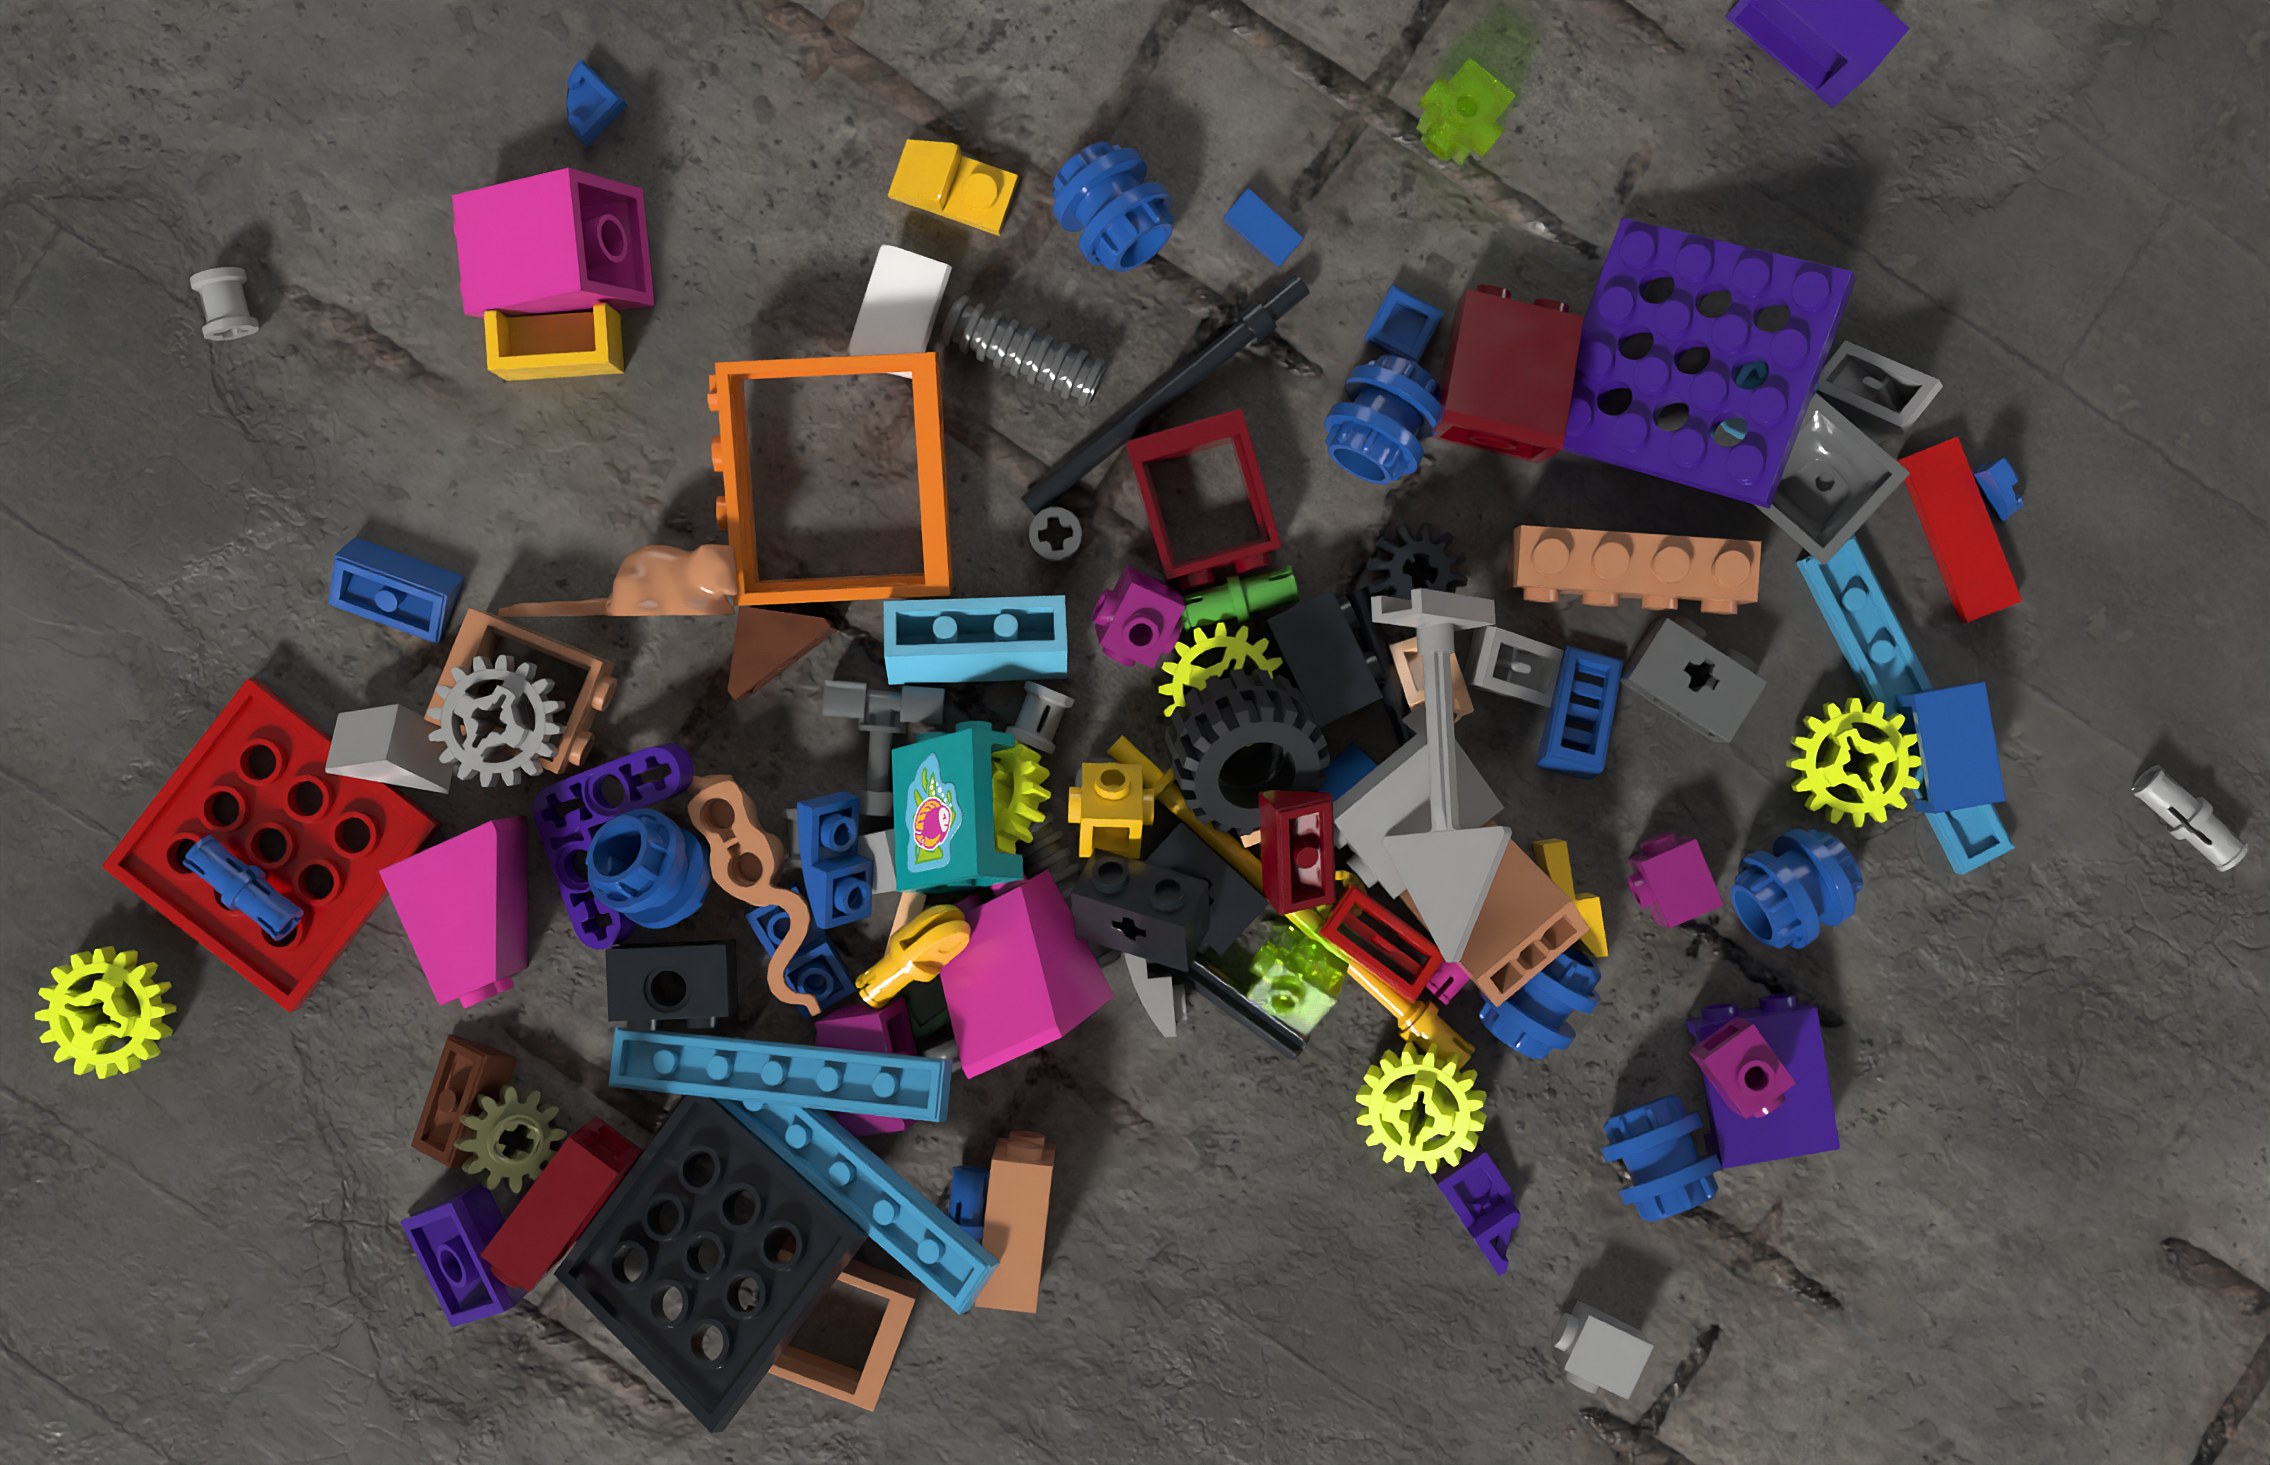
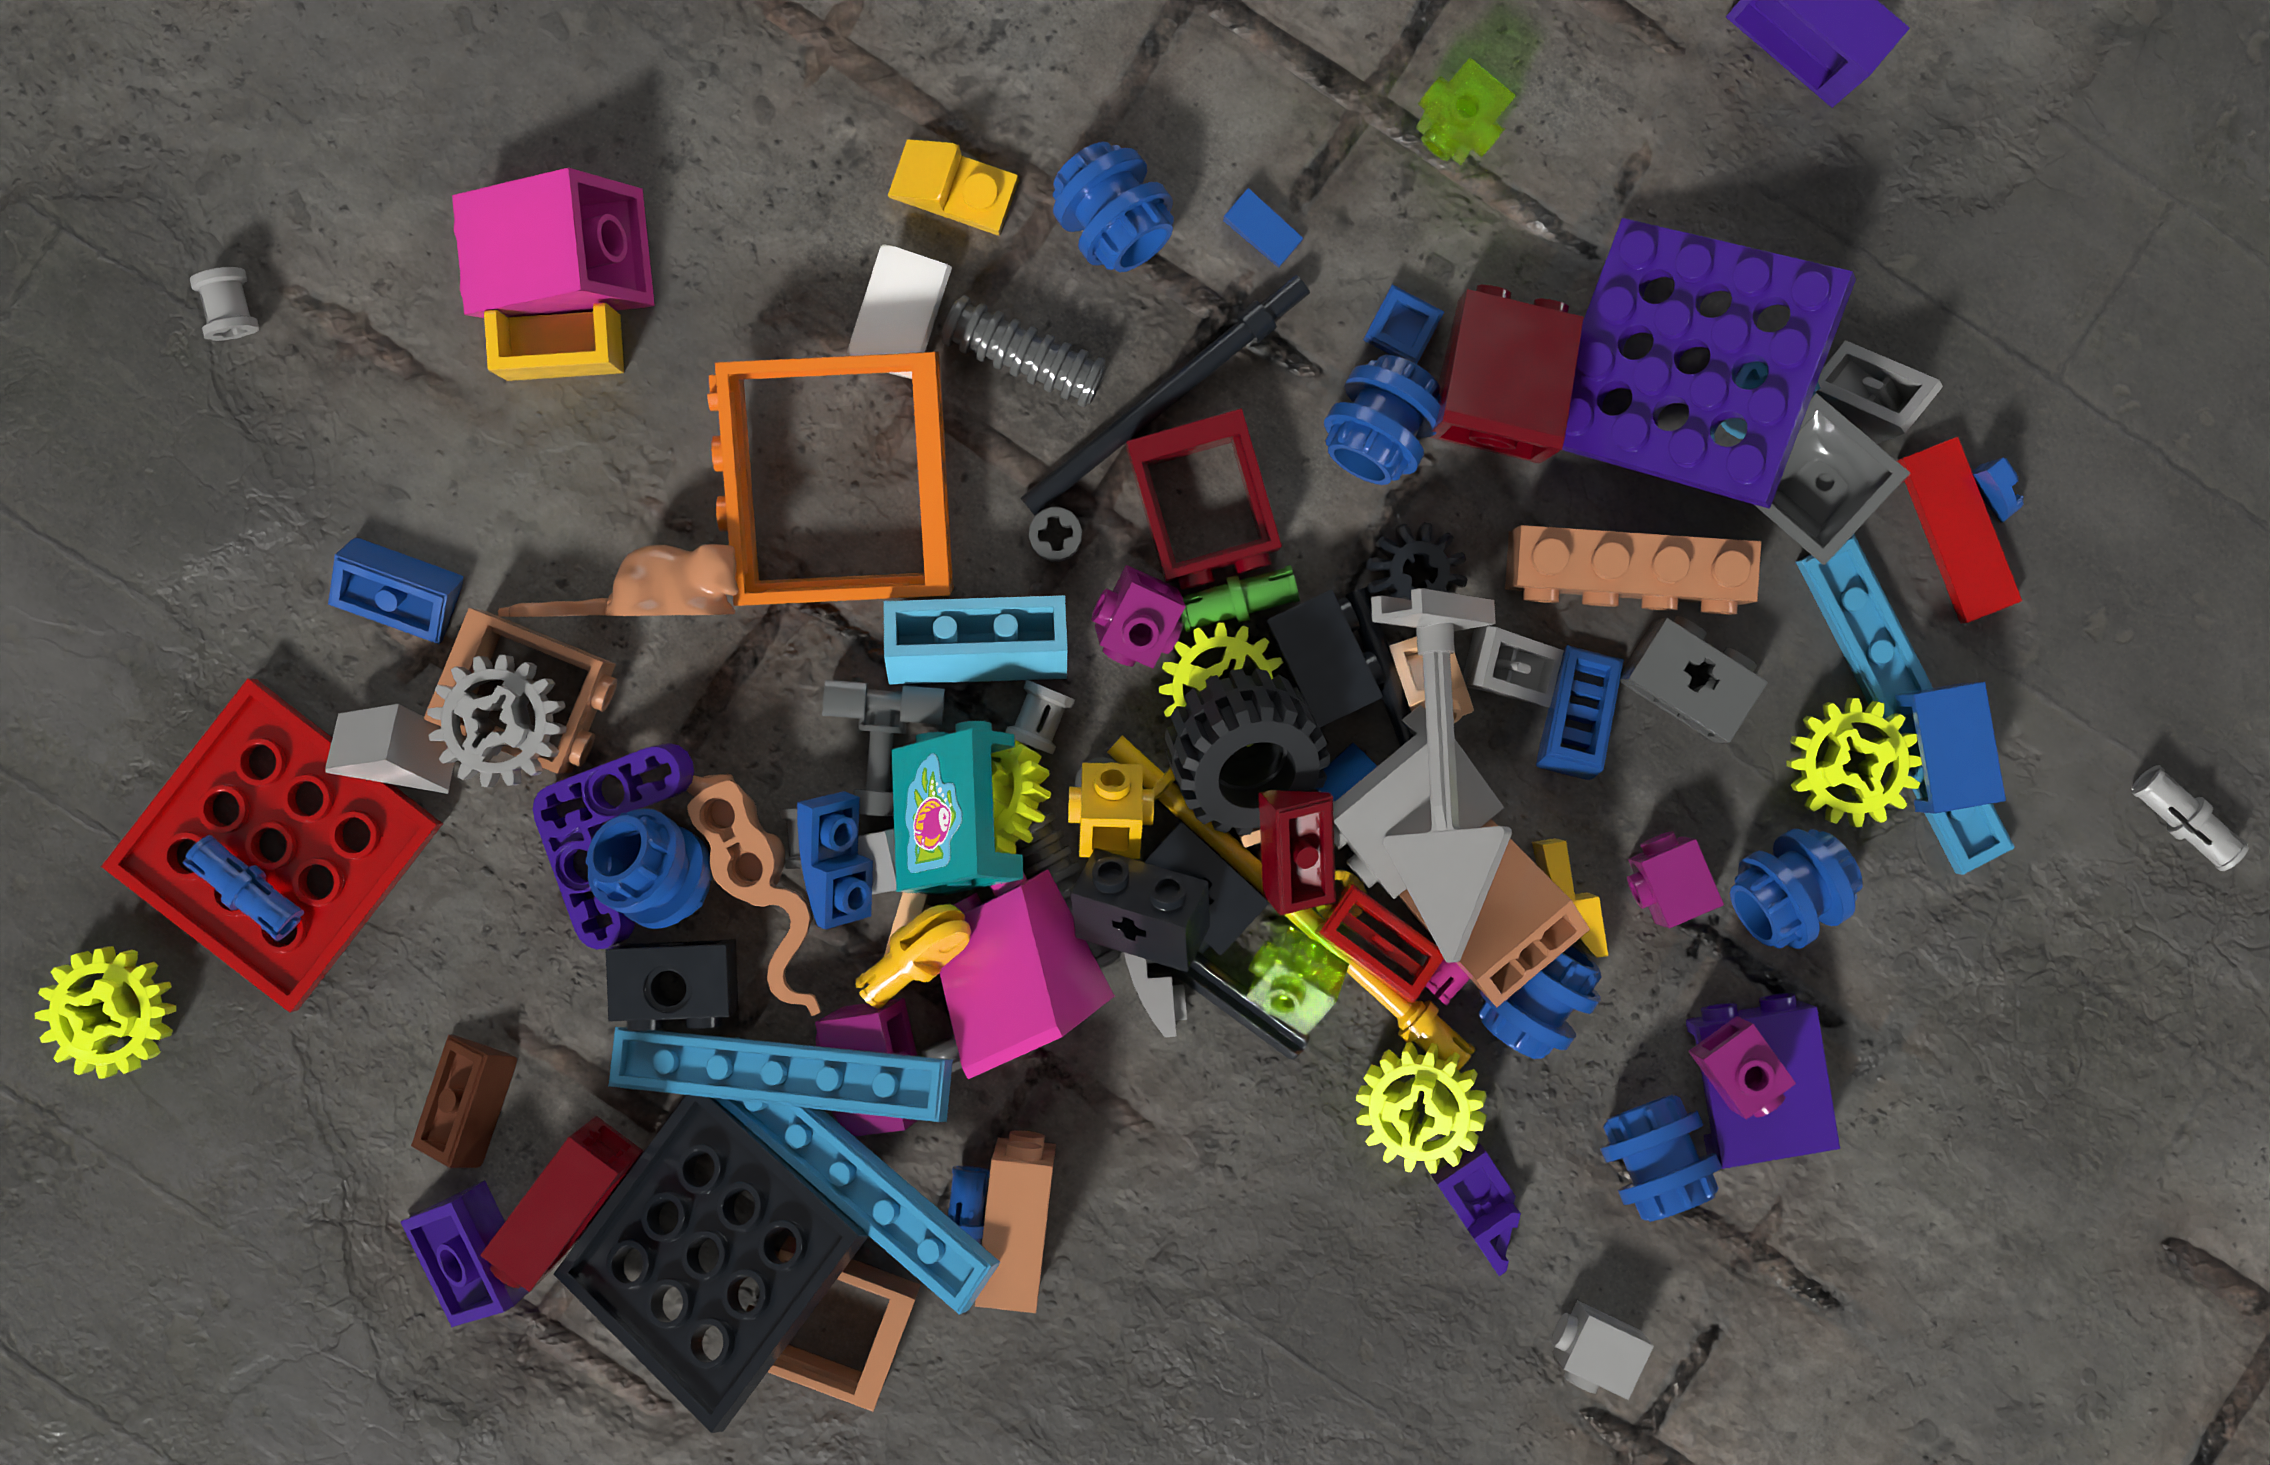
dark pink slope [379,816,529,1009] -> none
olive gear [454,1085,567,1194] -> none
blue tile [566,59,628,147] -> none
copper slope [728,606,838,701] -> none
blue slope [744,880,856,1020] -> none
dark green tile [890,974,951,1044] -> none

